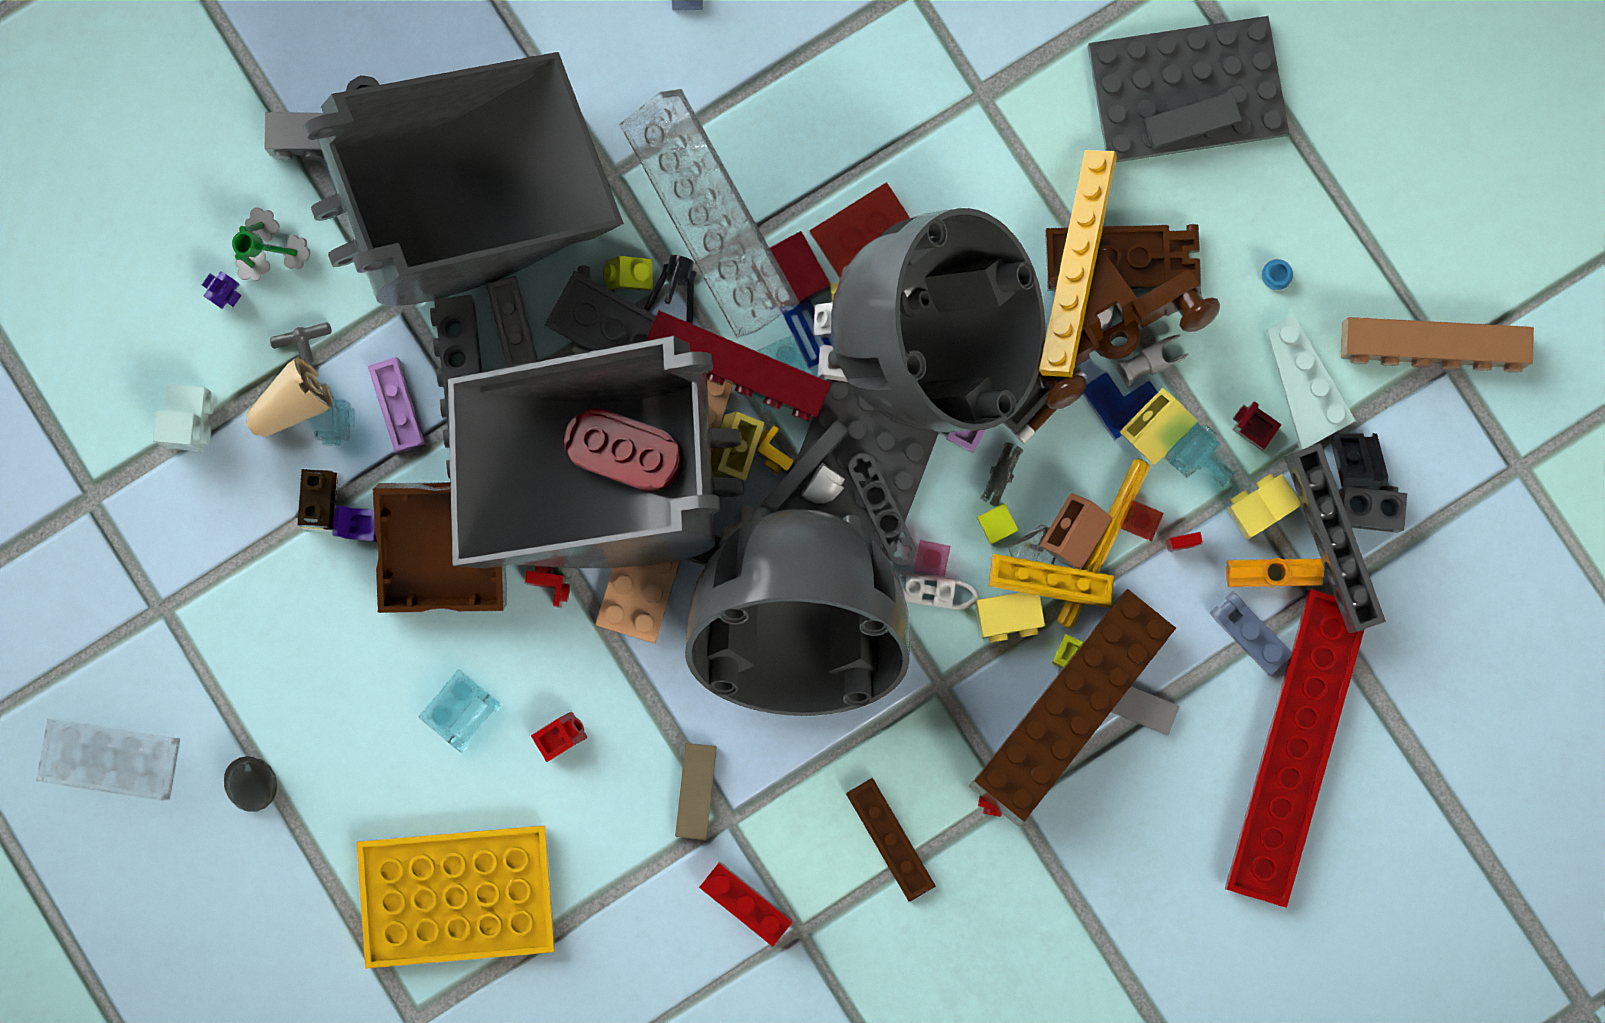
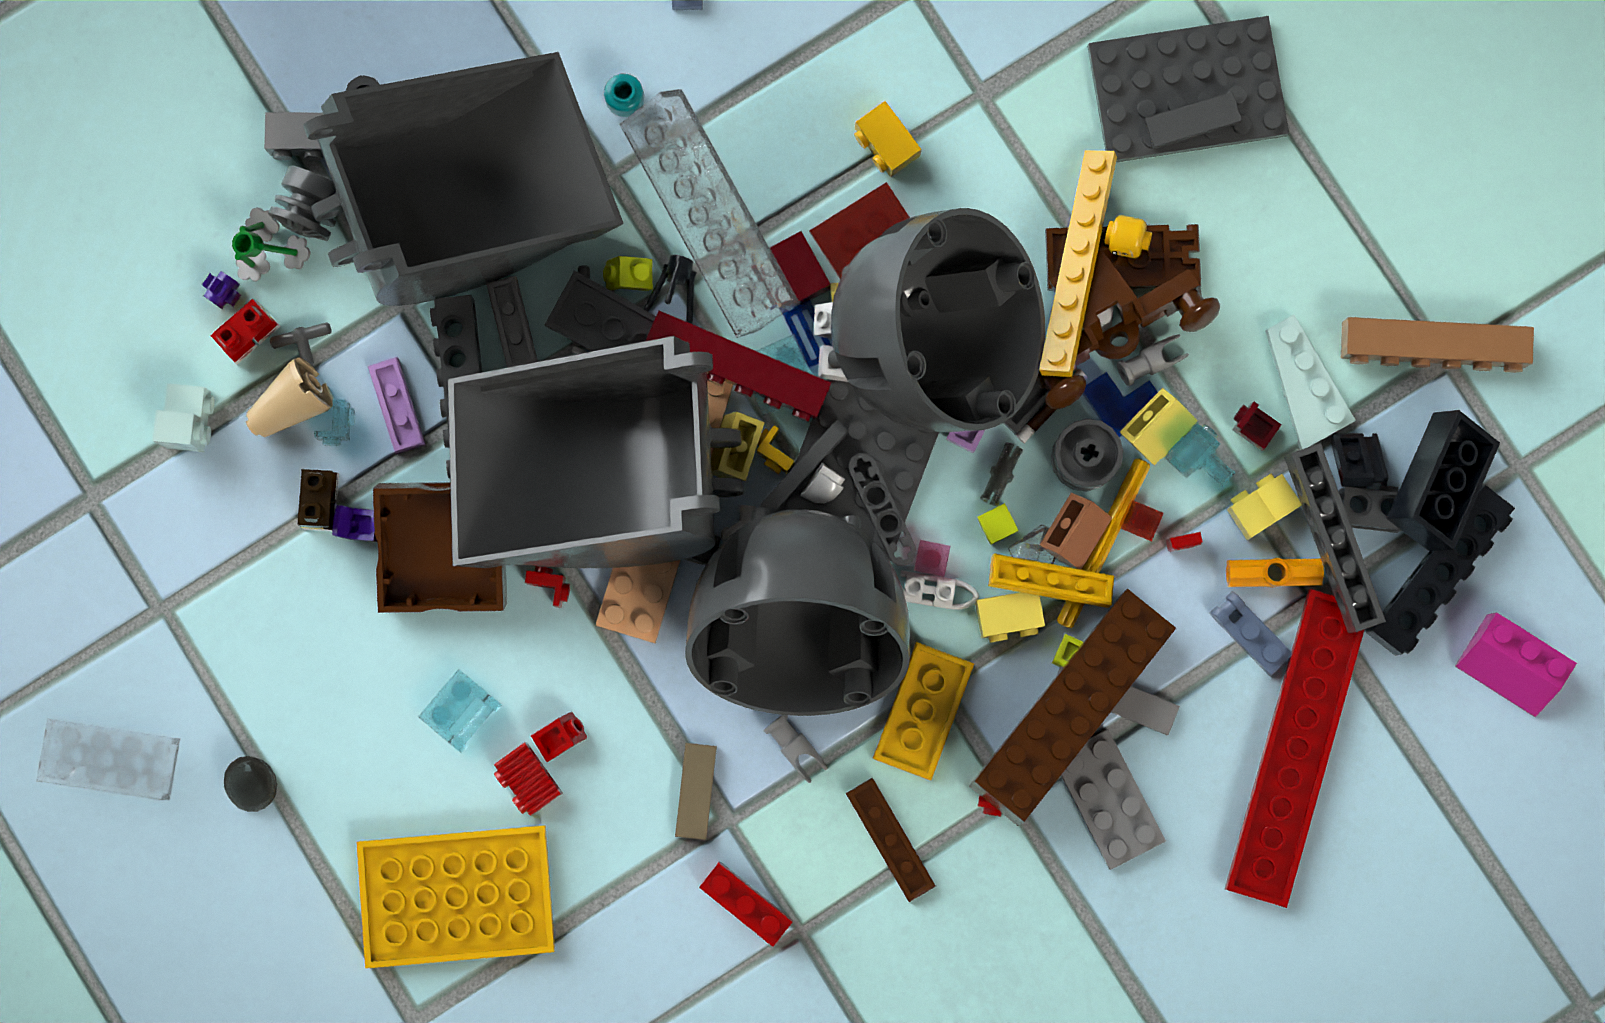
tile [564,408,682,492] -> none
dark azure plate [1262,259,1293,290] -> none
none -> red hips [210,299,281,365]
none -> dark grey wheel [268,166,336,241]
none -> red brick [494,742,563,816]
none -> teal head [604,73,645,117]
none -> light grey piece [764,715,828,783]
none -> yellow brick [854,101,922,177]
none -> yellow tile [872,642,974,781]
none -> dark grey wheel [1051,419,1123,492]
none -> light grey plate [1061,729,1166,870]
none -> yellow head [1105,215,1152,258]
none -> black brick [1366,485,1515,656]
none -> black brick [1387,410,1500,551]
none -> dark pink slope [1455,612,1577,717]

